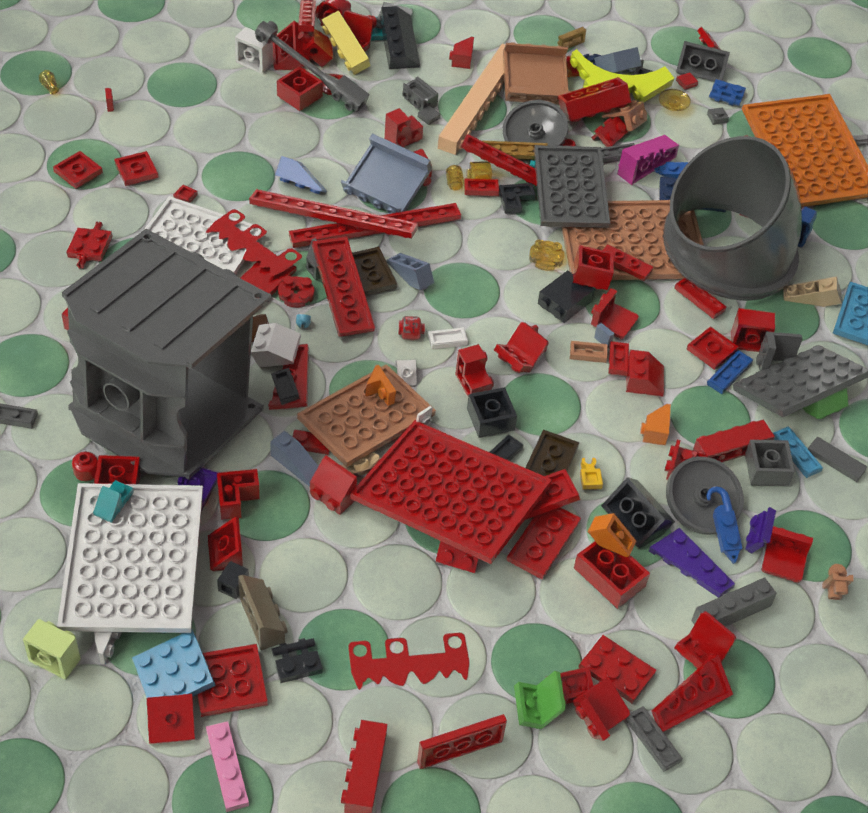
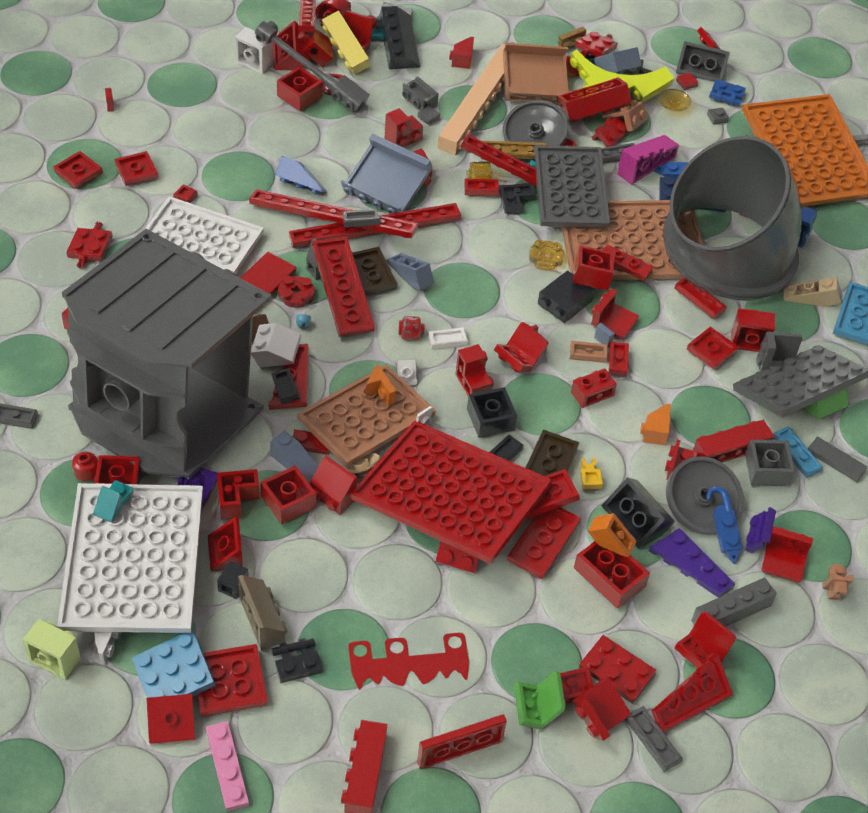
clear yellow cone [39,70,59,95] -> none
red piece [206,209,302,277] -> none
clear yellow brick [446,165,464,191] -> none
red slope [626,349,664,396] -> none
blue tile [707,350,753,394] -> none
none -> red brick [260,465,316,524]
none -> dark grey tile [342,209,380,227]
none -> red brick [571,368,617,408]
none -> red plate [575,31,618,57]

